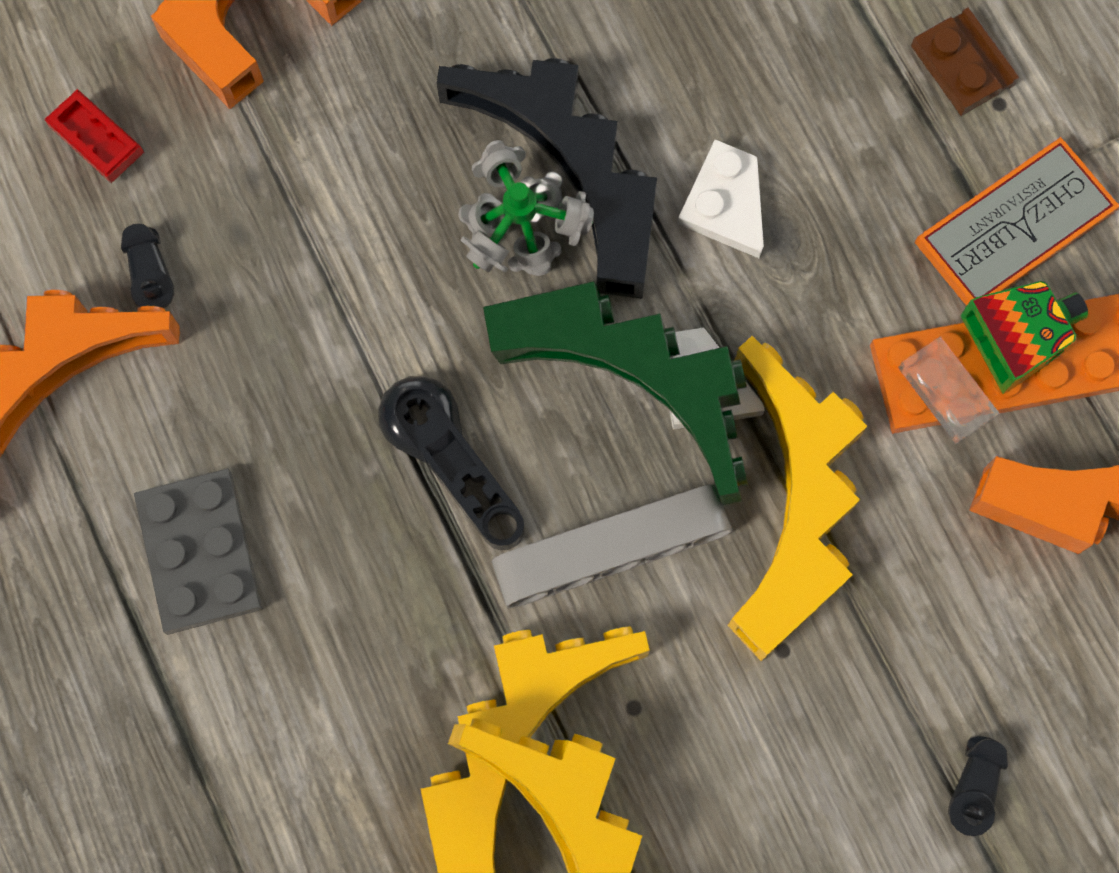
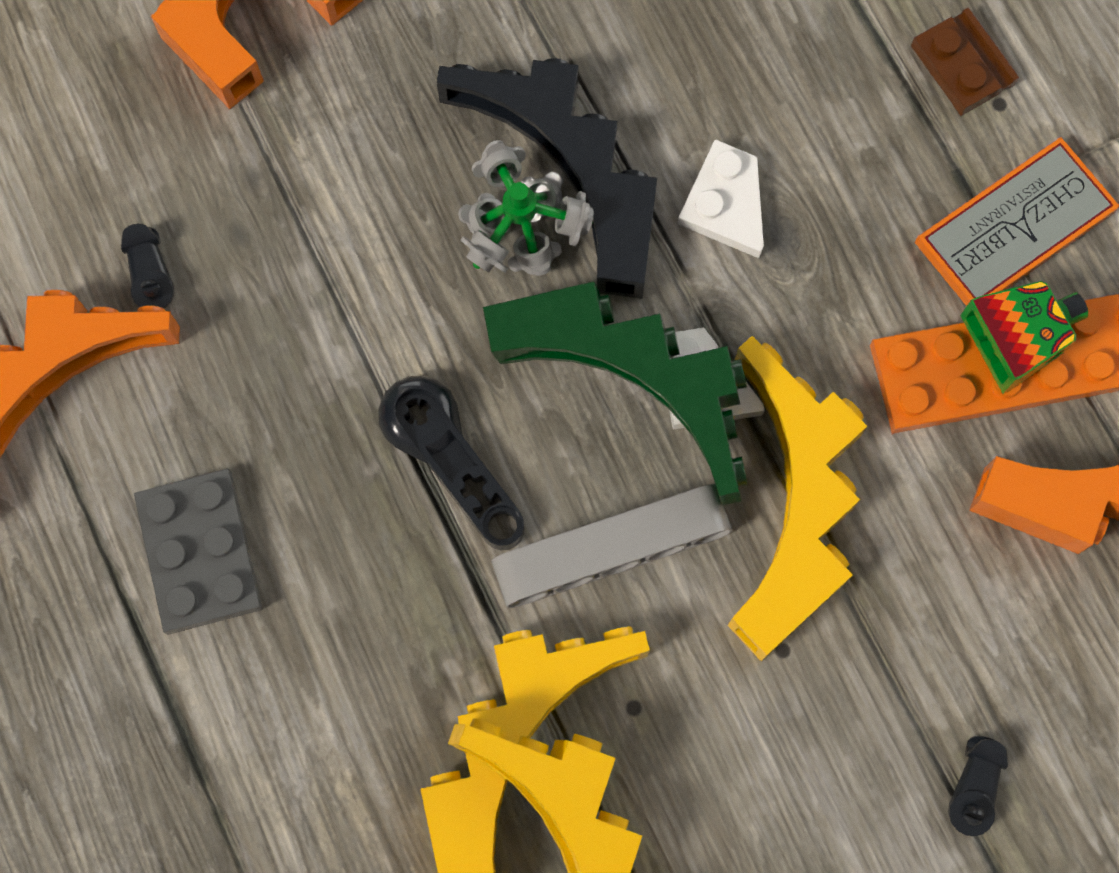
red plate [44,89,144,183] -> none
clear plate [898,336,1000,445] -> none

